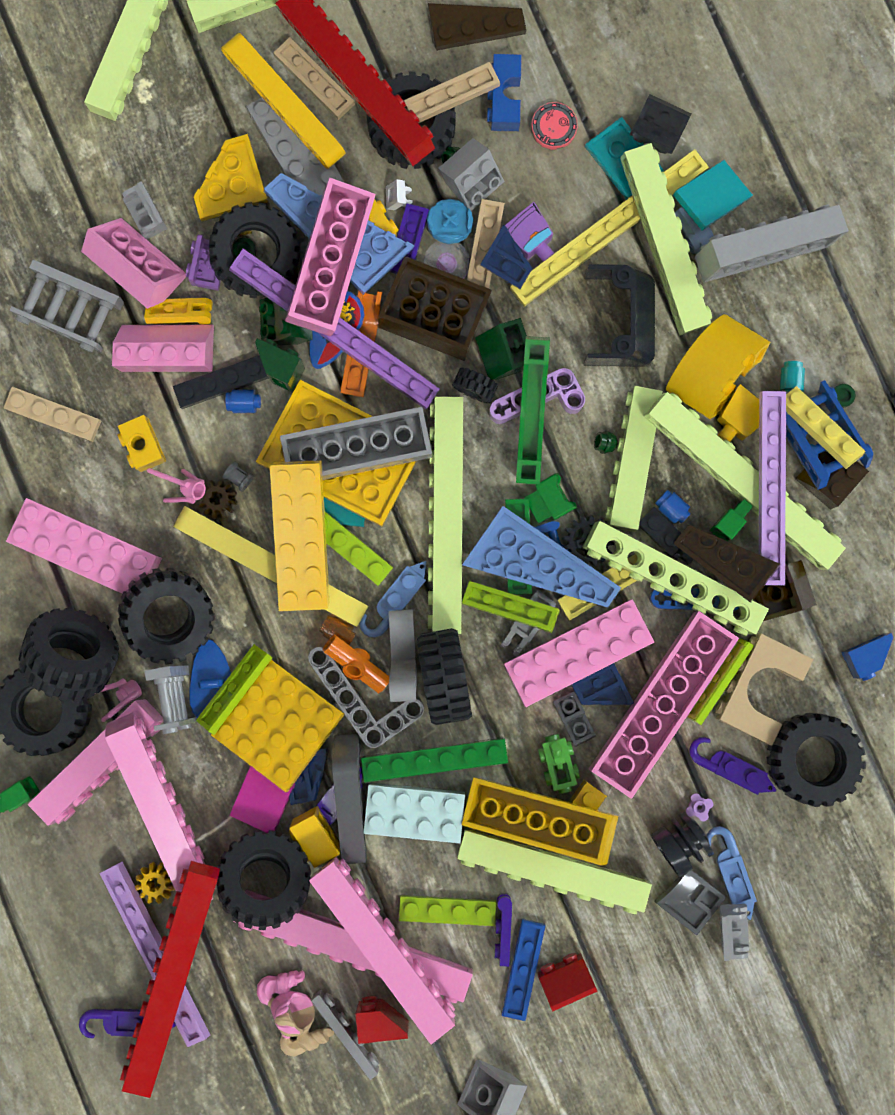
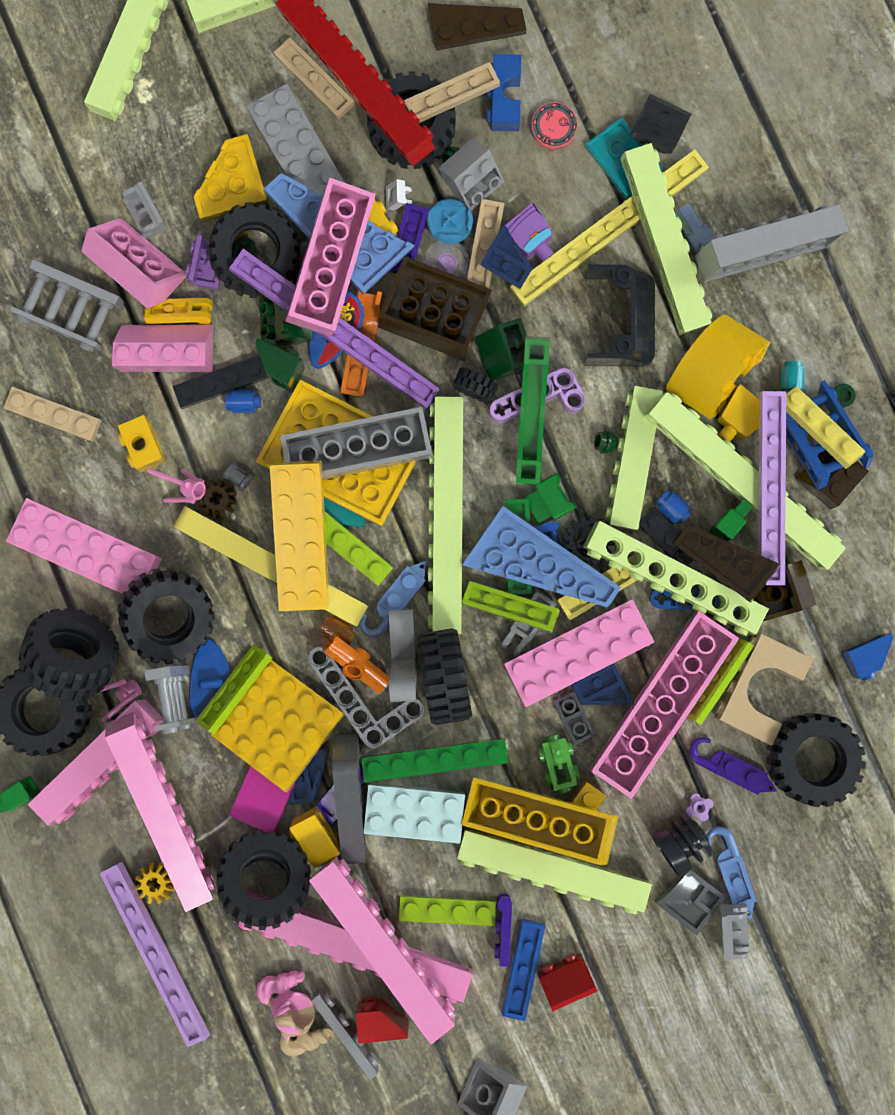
dark purple plate [79,1008,176,1038] -> none
red brick [120,861,220,1098] -> none
yellow beam [221,32,346,169] -> none
teal tile [673,160,753,231] -> none

